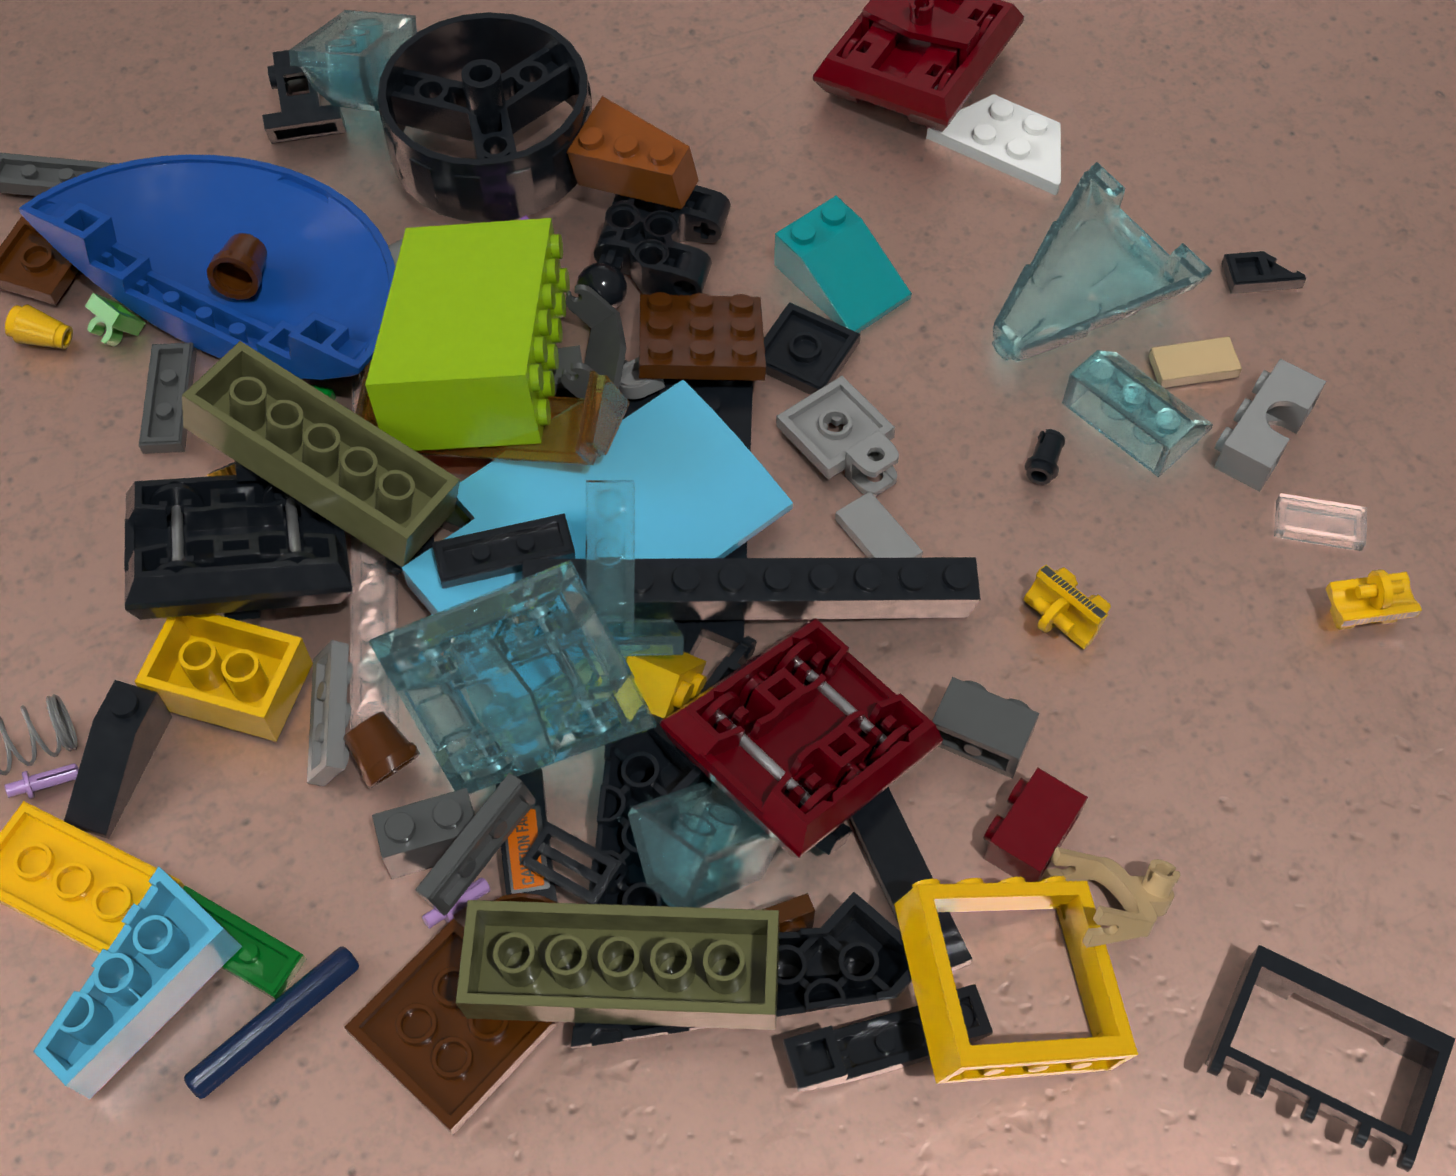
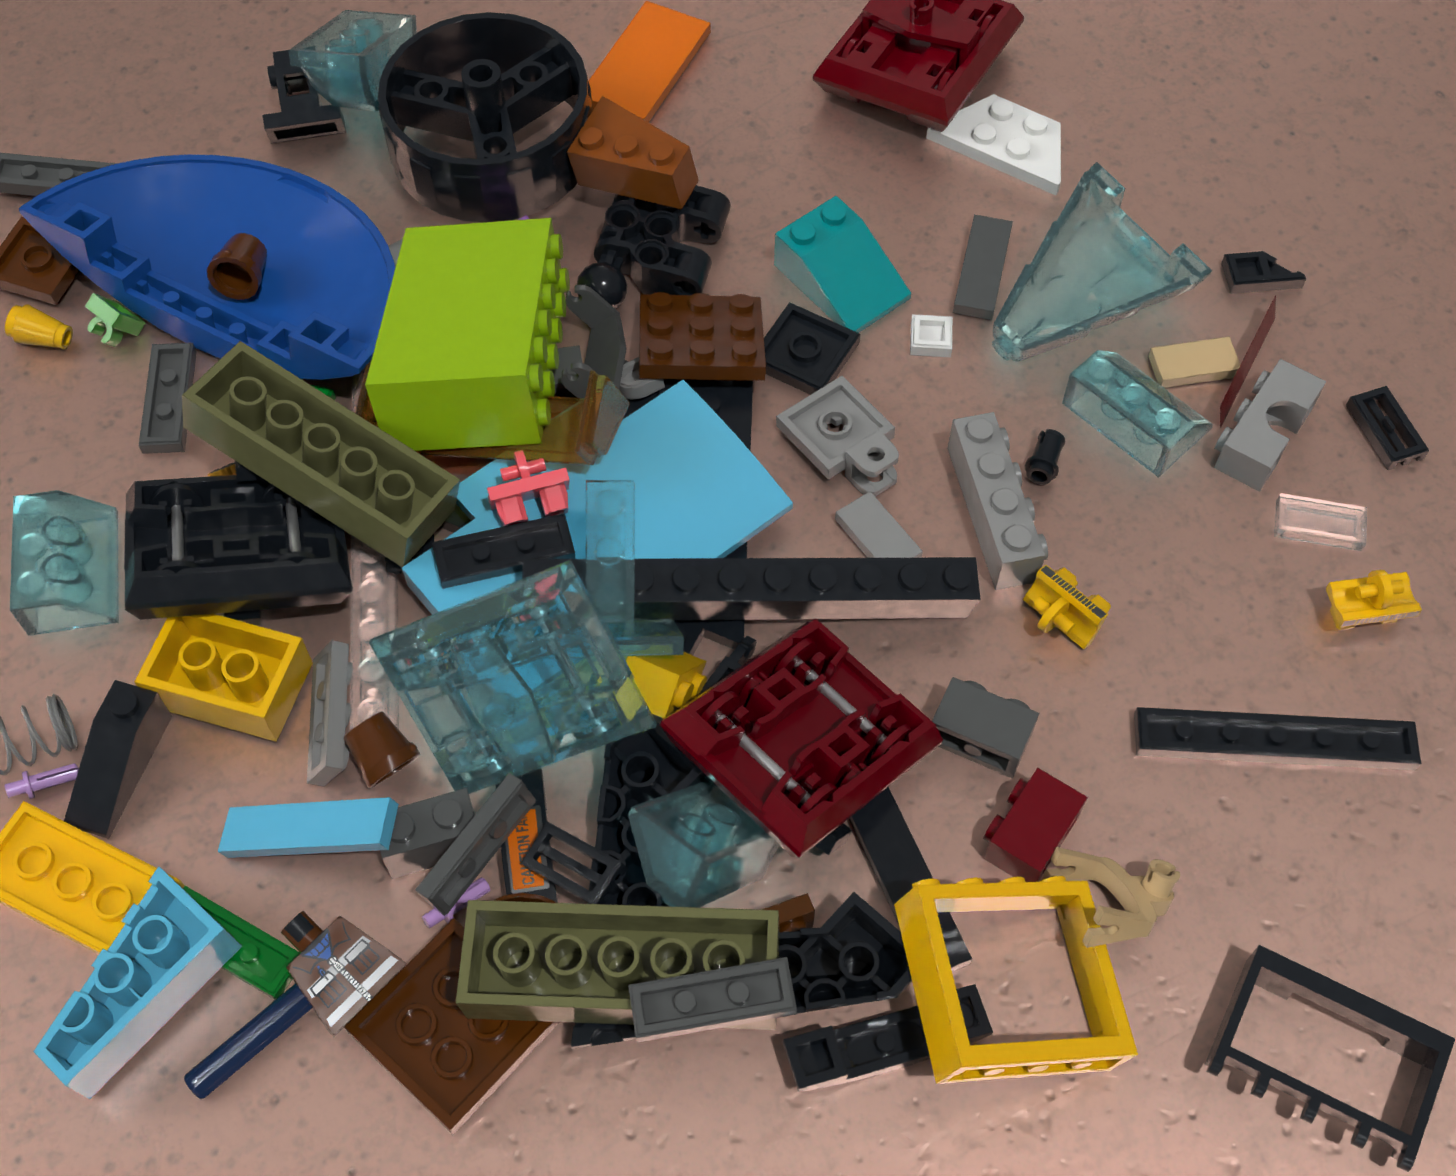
none -> clear light blue slope [10,490,119,636]
none -> medium azure tile [218,797,399,858]
none -> torso [281,911,406,1037]
none -> coral hips [487,450,570,526]
none -> orange tile [588,1,711,123]
none -> dark grey tile [628,957,797,1043]
none -> white tile [910,314,953,358]
none -> light grey brick [947,412,1048,590]
none -> dark grey tile [953,214,1013,320]
none -> black tile [1134,707,1421,770]
none -> dark red sticker [1220,295,1276,428]
none -> black tile [1346,386,1429,470]

